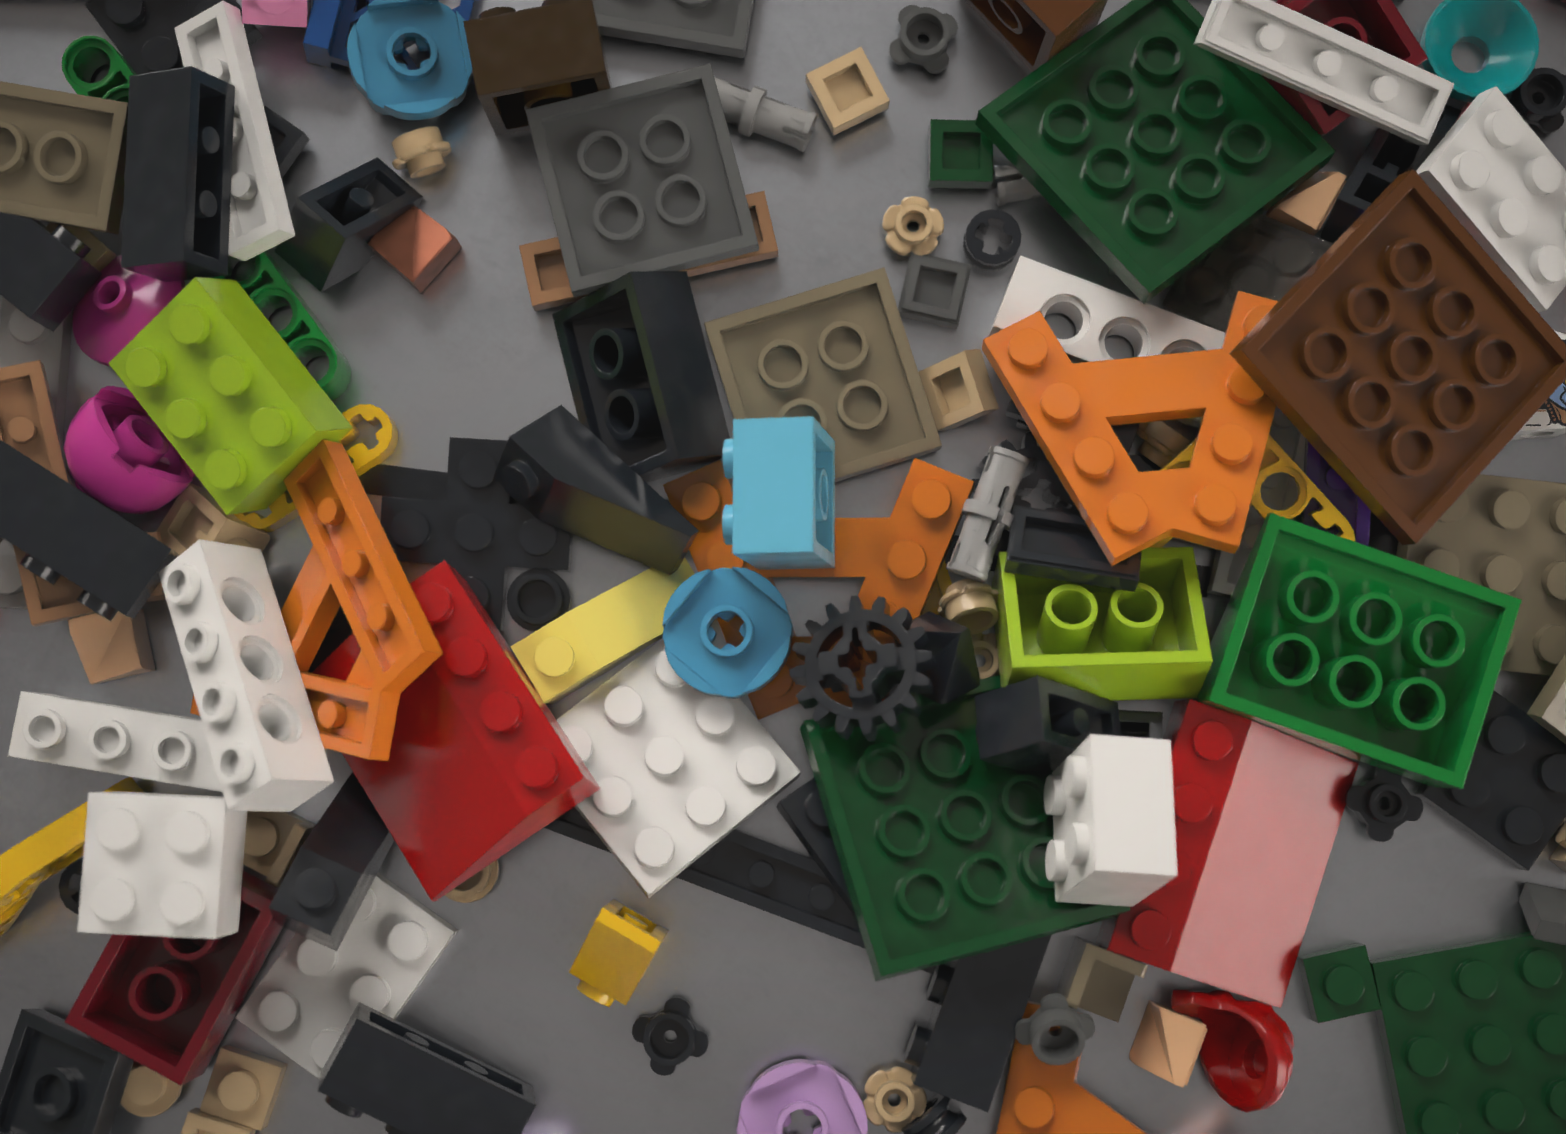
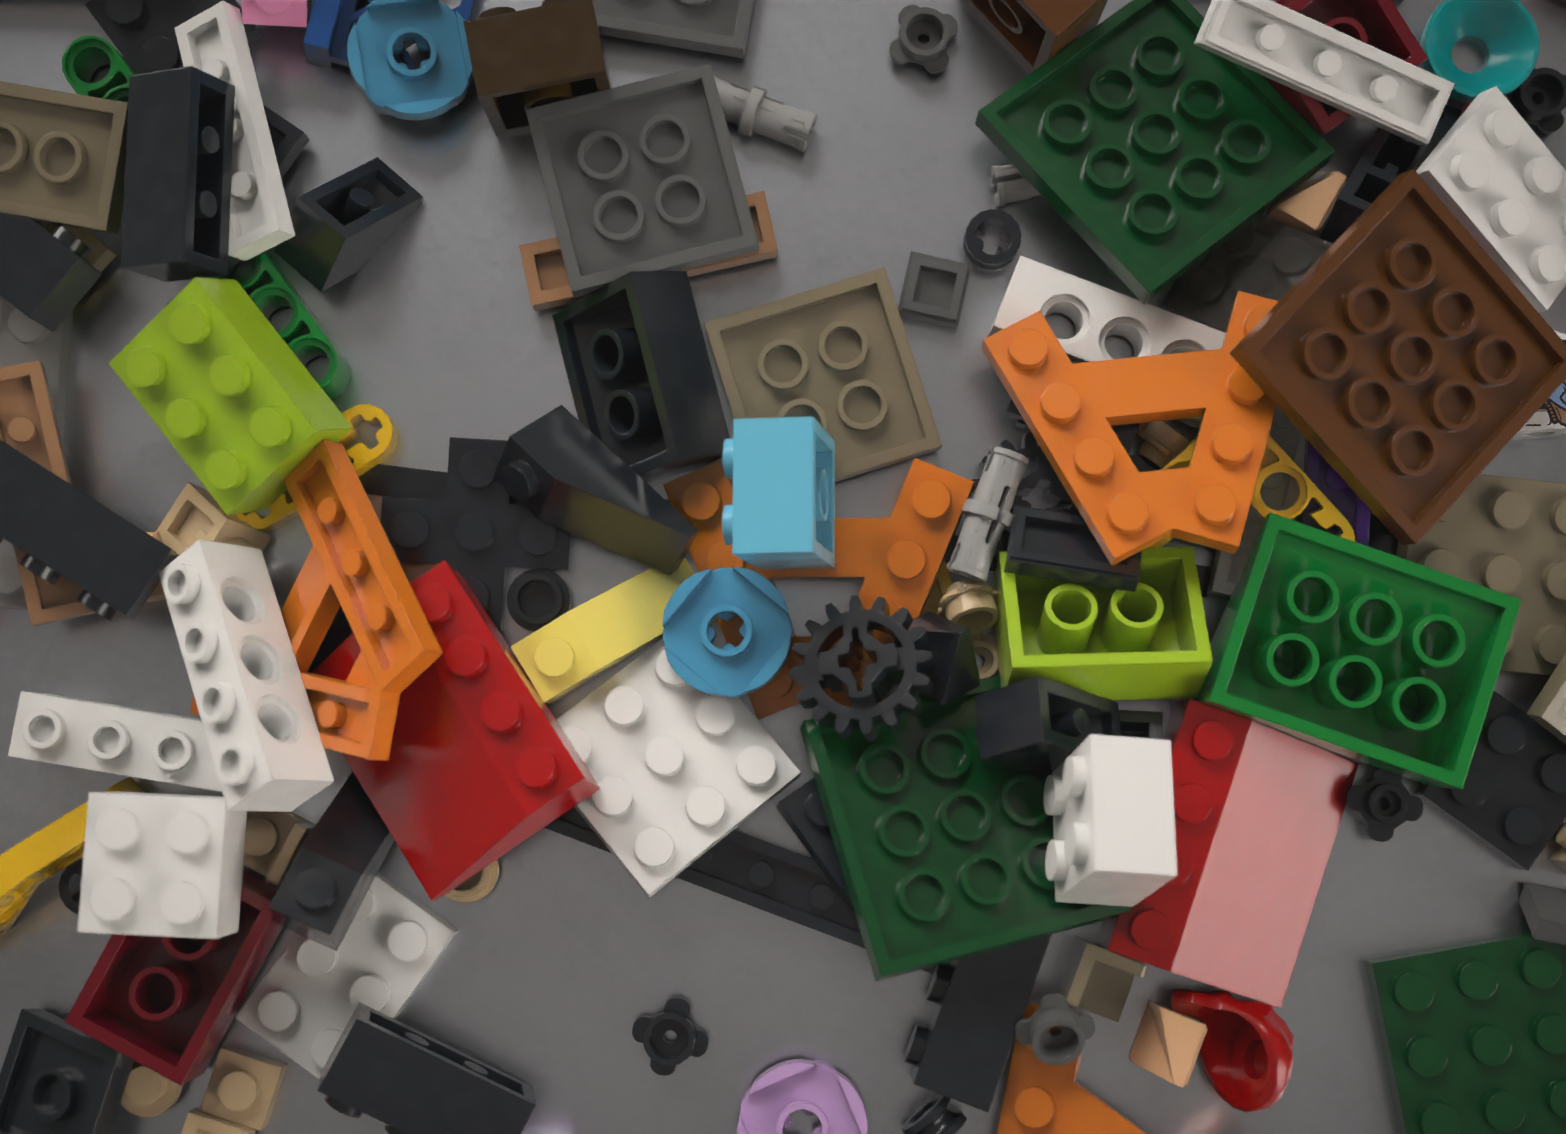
dark pink cylinder [64,386,195,514] -> none
light nougat slope [67,609,155,685] -> none
dark pink dish [72,255,186,366] -> none
copper slope [367,205,462,293] -> none
tan plate [391,126,451,178] -> none
yellow slope [569,899,669,1007] -> none
tan plate [806,47,890,136] -> none
tan plate [863,1067,927,1133] -> none
tan plate [882,196,944,257] -> none
tan plate [919,349,999,431] -> none
dark green plate [928,119,993,189] -> none
dark green plate [1297,943,1381,1023] -> none

